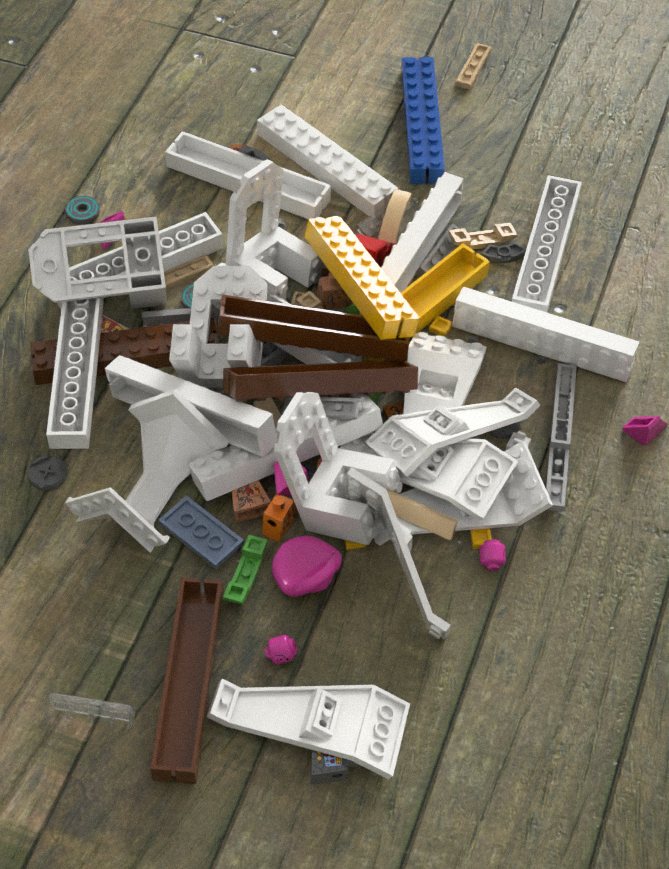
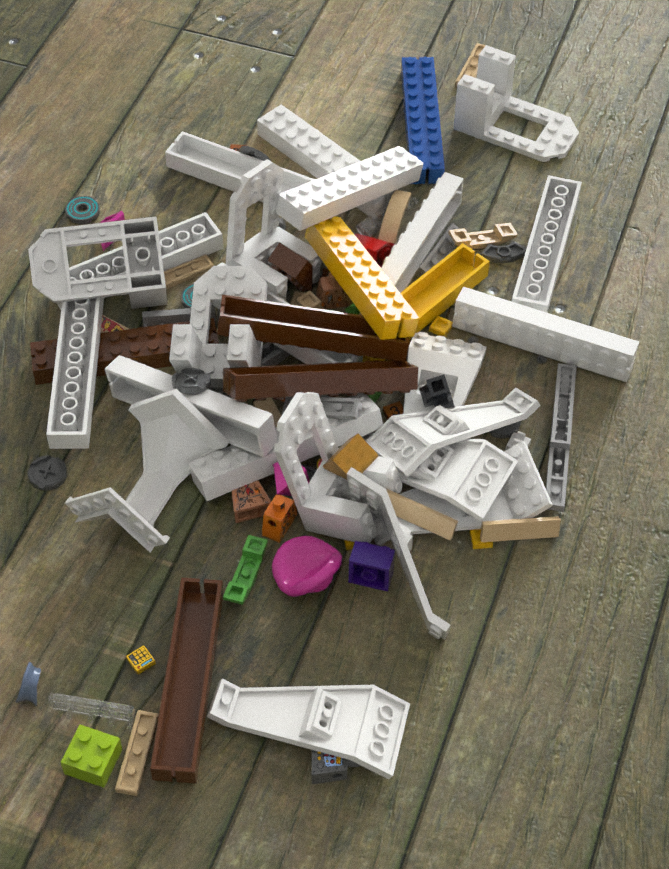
sand blue plate [158,496,244,569] -> none
dark pink head [265,634,297,665] -> none
dark pink head [479,540,506,571] -> none
dark pink slope [622,416,668,446] -> none
none -> sand blue hat [15,662,41,707]
none -> lime brick [61,724,123,788]
none -> tan tile [115,710,159,796]
none -> yellow tile [126,645,156,674]
none -> dark grey tile [172,368,211,394]
none -> reddish brown slope [267,242,313,293]
none -> white brick [275,146,424,231]
none -> pearl gold slope [323,433,378,480]
none -> dark purple brick [349,541,395,592]
none -> black brick [419,375,455,408]
none -> white bracket [454,45,579,162]
none -> tan tile [480,516,561,542]

